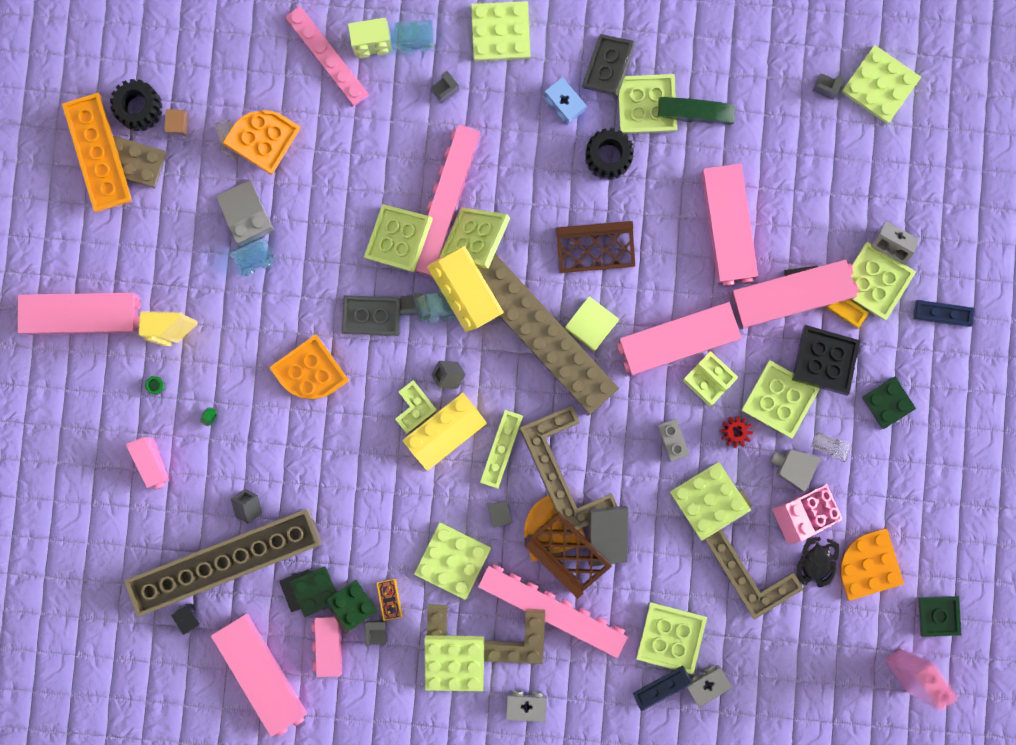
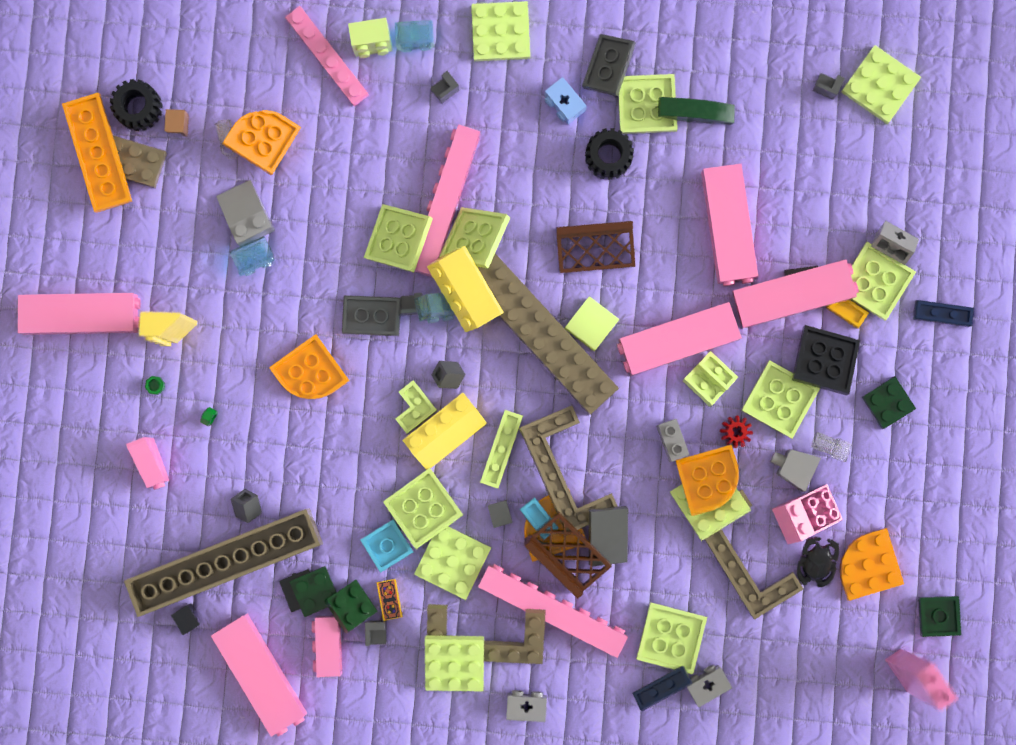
none -> medium azure plate [361,519,414,573]
none -> yellowish green plate [383,468,463,549]
none -> medium azure tile [519,497,558,540]
none -> light orange plate [675,444,739,516]

